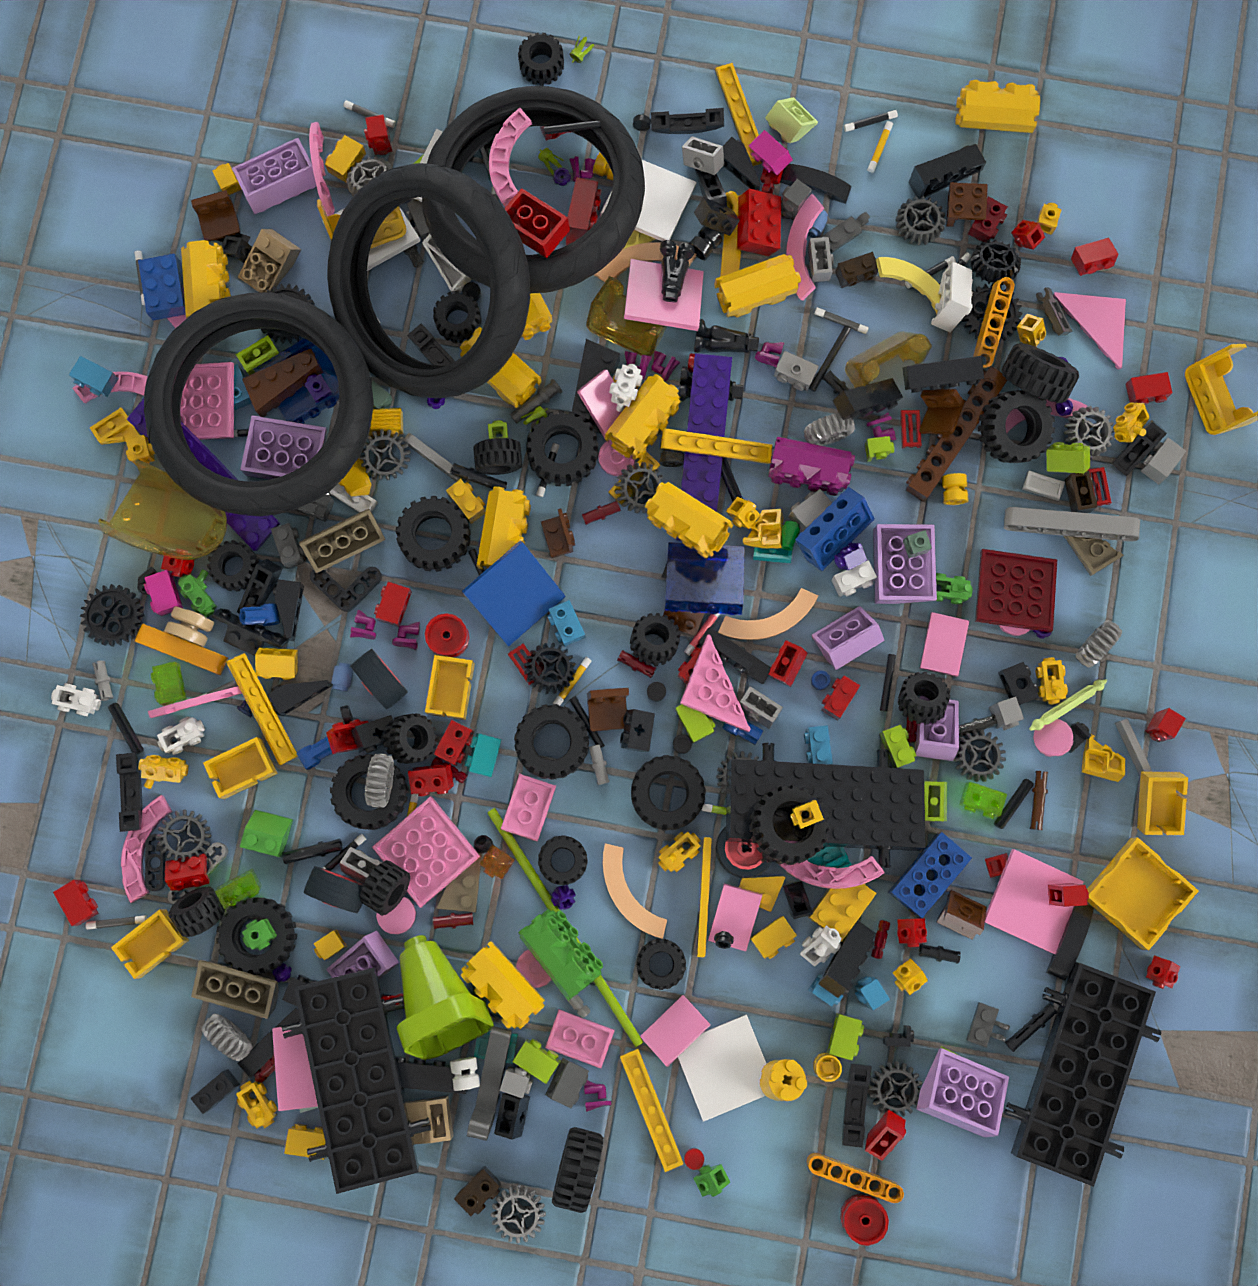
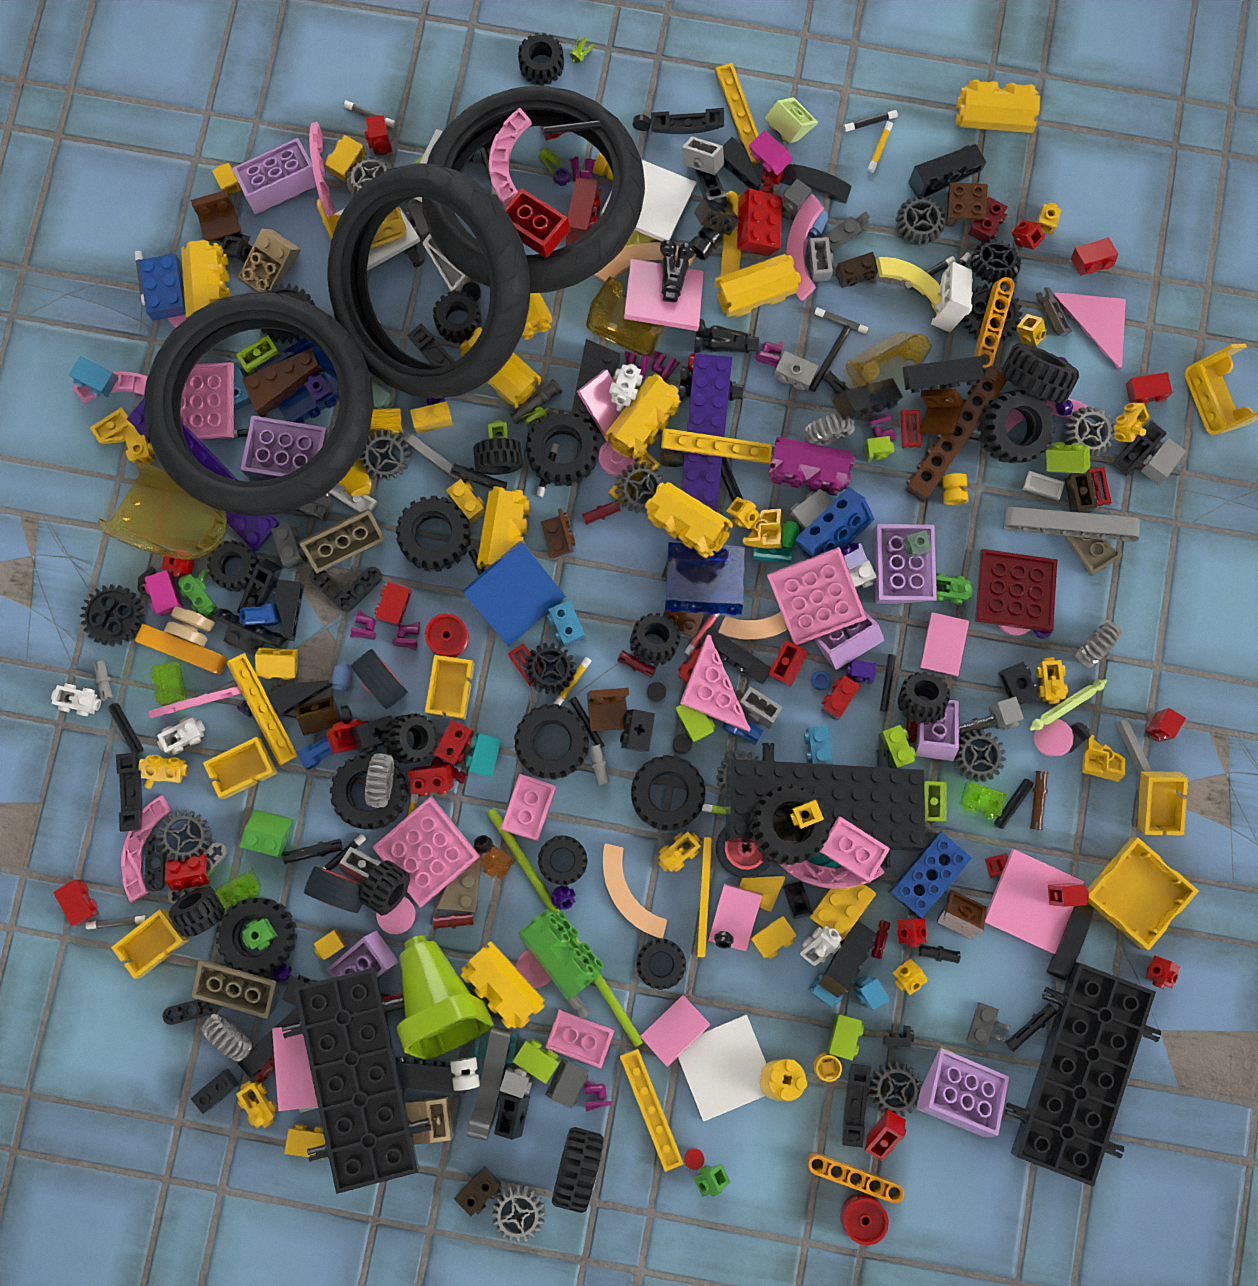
none -> black beam [162,999,221,1025]
none -> dark brown brick [295,696,341,736]
none -> yellow brick [410,401,454,434]
none -> bright pink tile [767,547,867,645]
none -> bright pink tile [819,816,890,883]
none -> dark purple brick [846,660,876,684]

